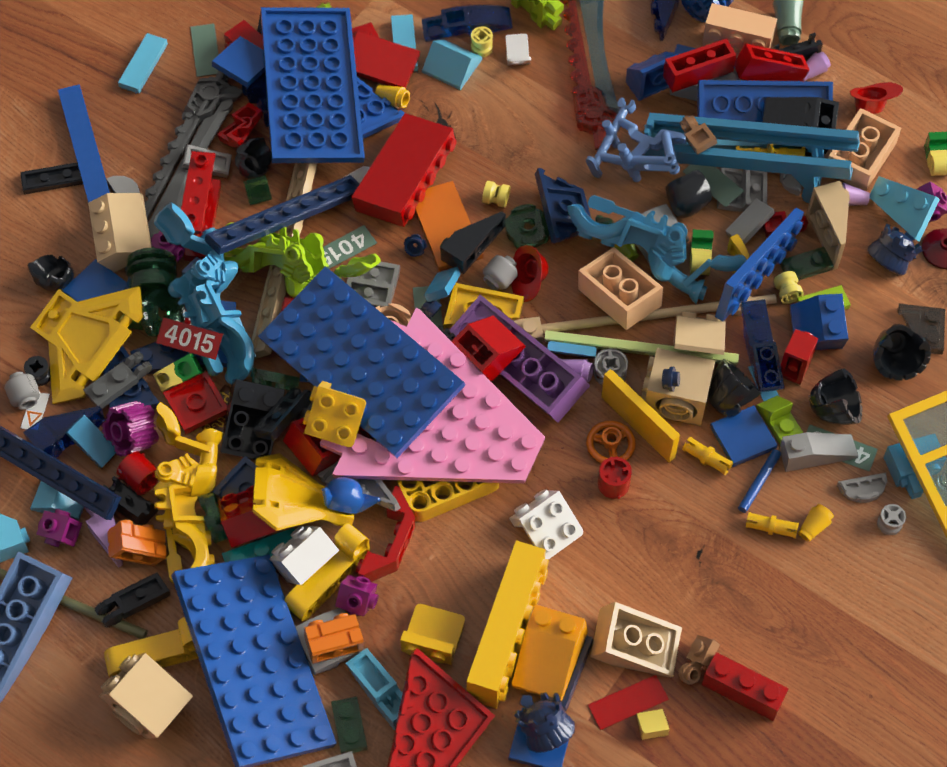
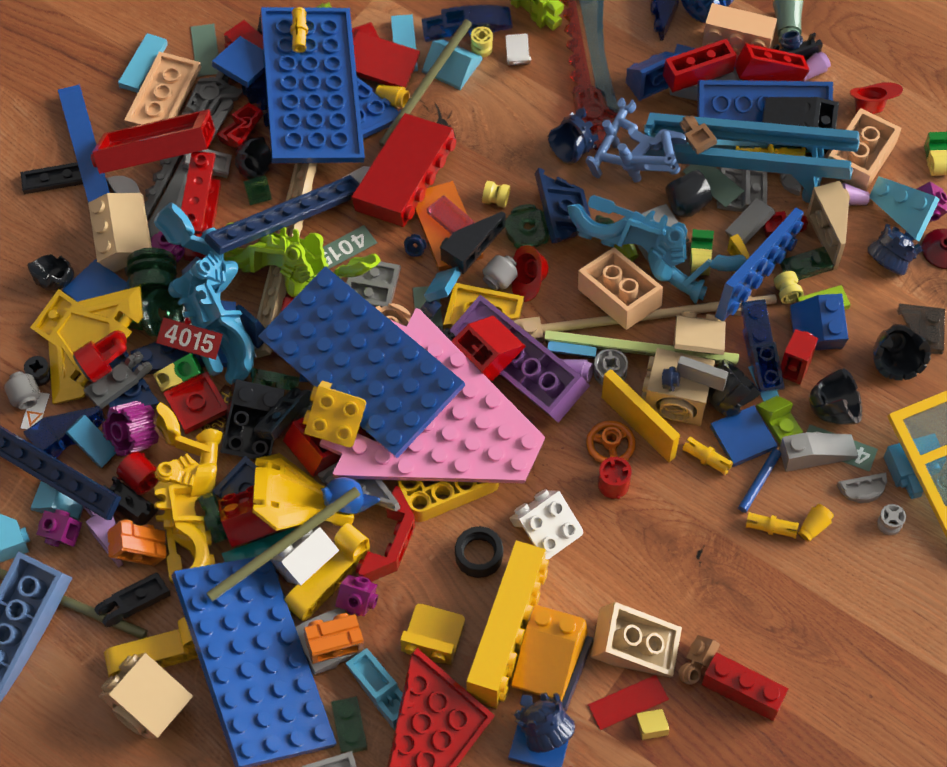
none -> red piece [73,330,127,383]
none -> red door [91,109,216,174]
none -> light nougat plate [124,51,201,127]
none -> olive piece [206,487,360,602]
none -> dark blue slope [236,304,265,348]
none -> yellow pin [290,7,308,53]
none -> olive piece [379,19,472,147]
none -> clear pink tile [427,195,476,234]
none -> black tyre [455,526,503,578]
none -> dark blue hair [548,108,599,164]
none -> light grey tile [676,356,729,391]
none -> dark blue plate [781,31,803,50]

